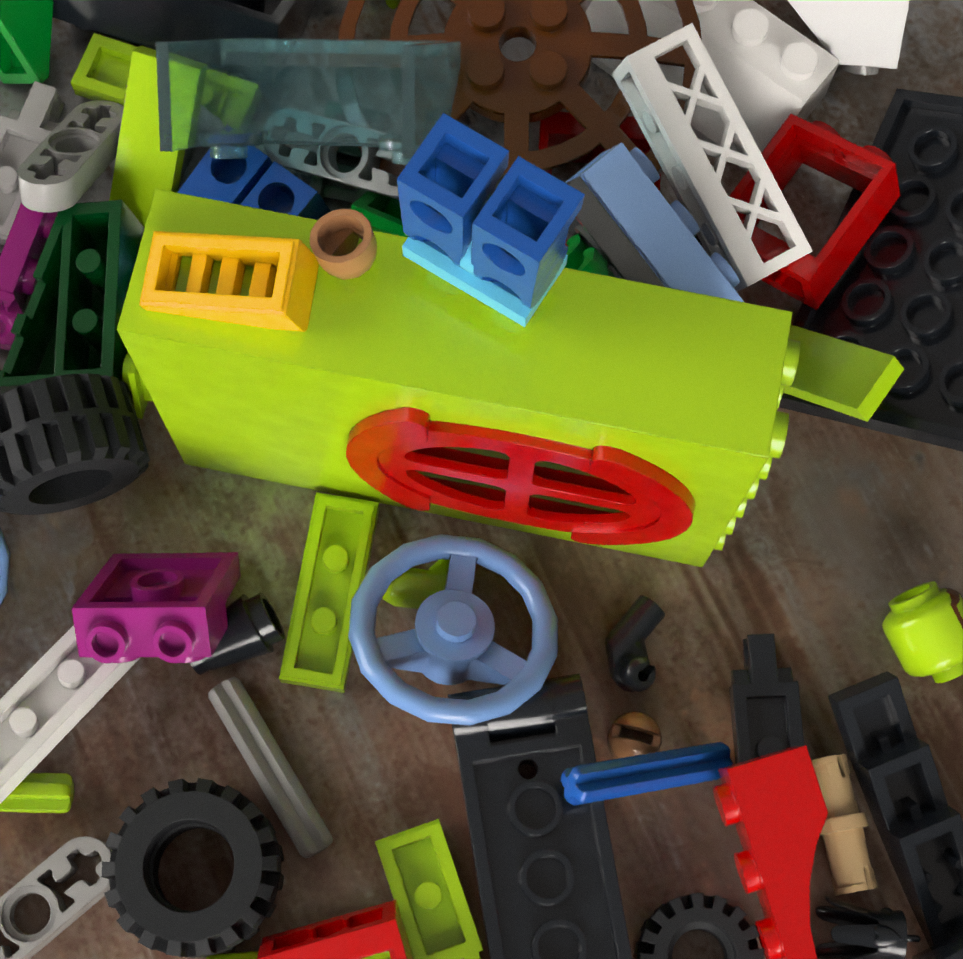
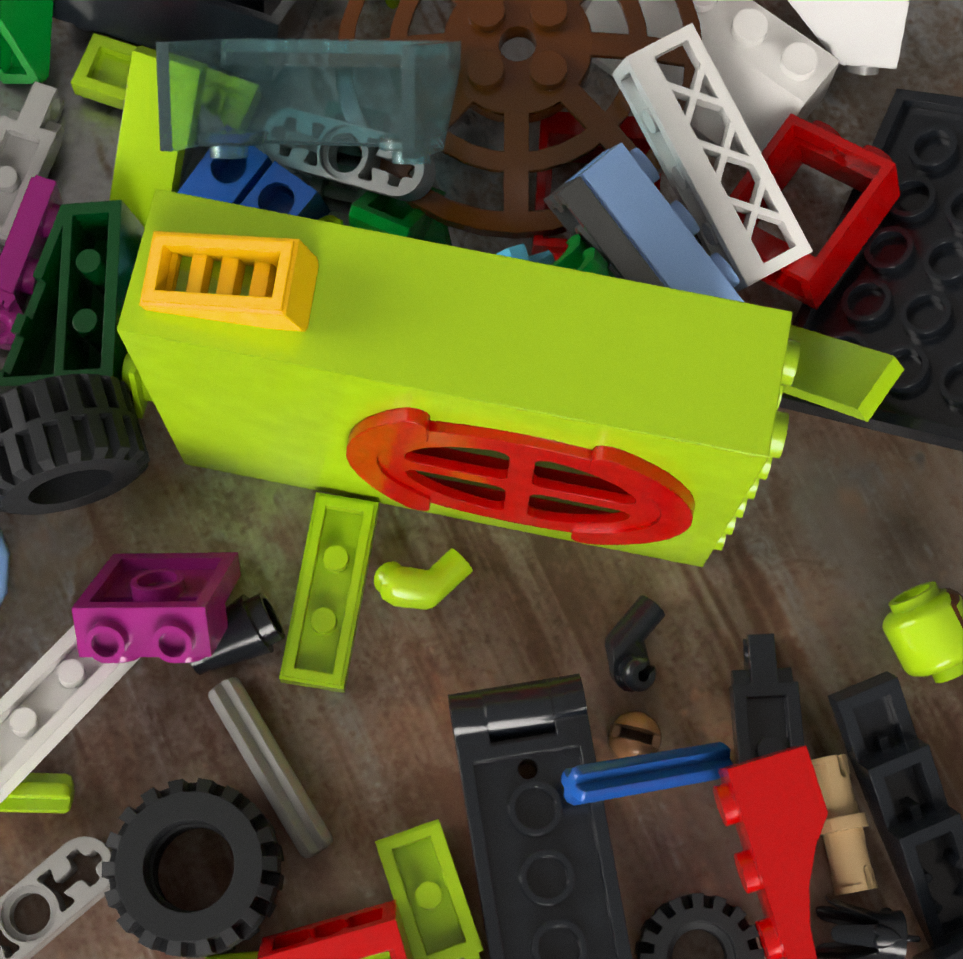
light grey beam [17,100,124,213] -> none
medium nougat hinge [310,209,377,280] -> none
medium blue piece [348,534,558,726] -> none
blue hips [397,113,585,327] -> none

